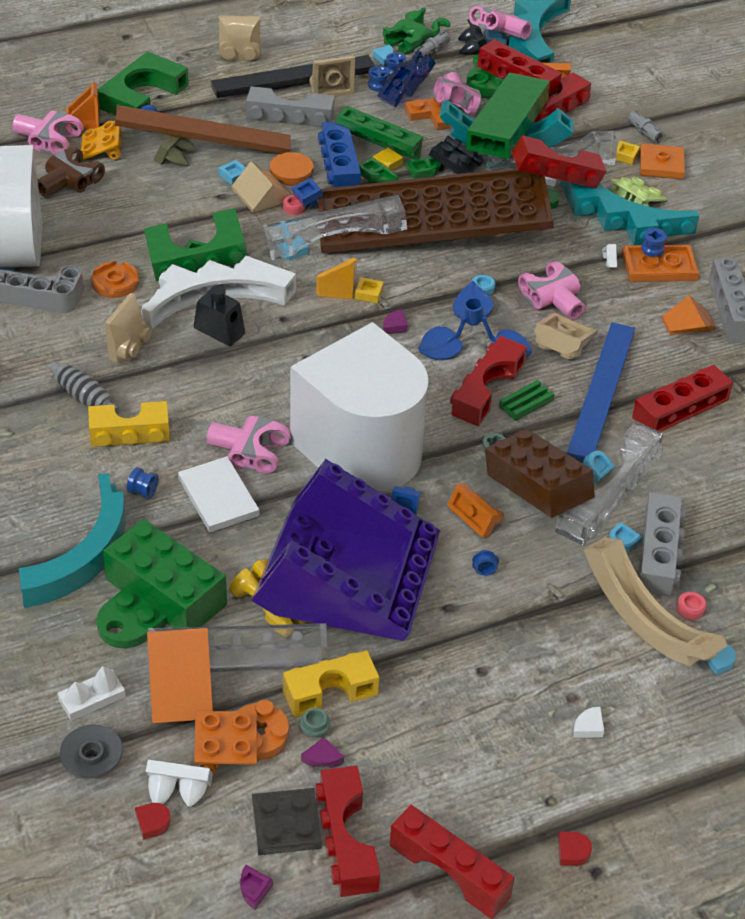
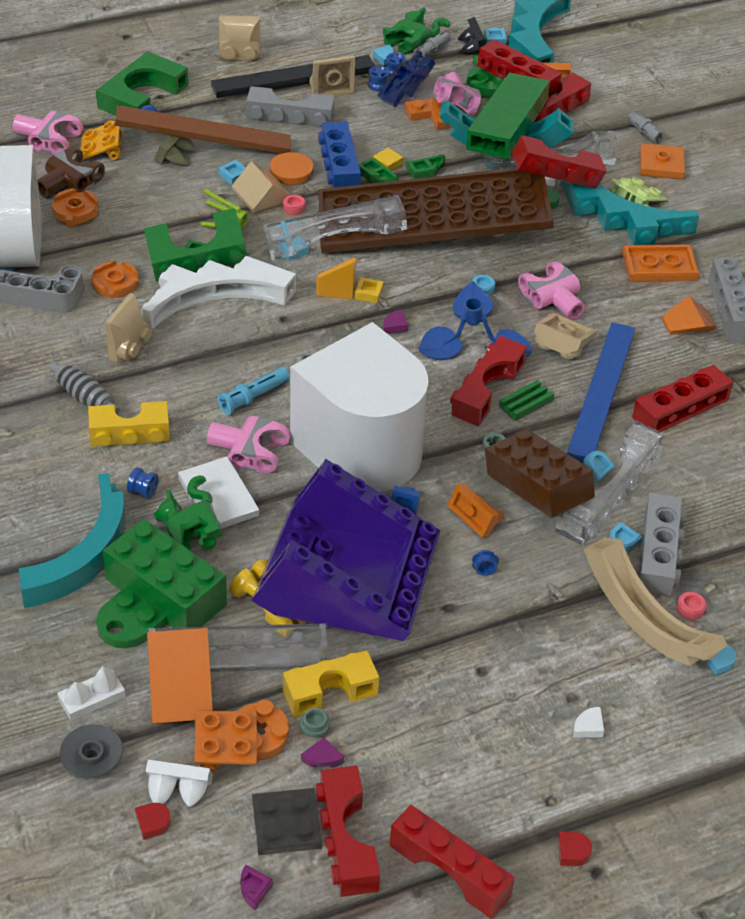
orange slope [66,82,100,130] -> none
black torso [194,285,245,347] -> none
blue tile [291,178,323,209] -> none
green fence [336,106,423,160] -> none
black plate [429,136,484,174] -> none
bright pink connector [469,6,532,40] -> none
white tile [602,244,617,268] -> none
yellow tile [612,141,640,165] -> none
blue wheel [641,228,667,257] -> none
none -> orange plate [52,189,98,227]
none -> green animal [154,475,223,552]
none -> lime plant [201,189,248,229]
none -> medium azure pin [217,367,290,415]

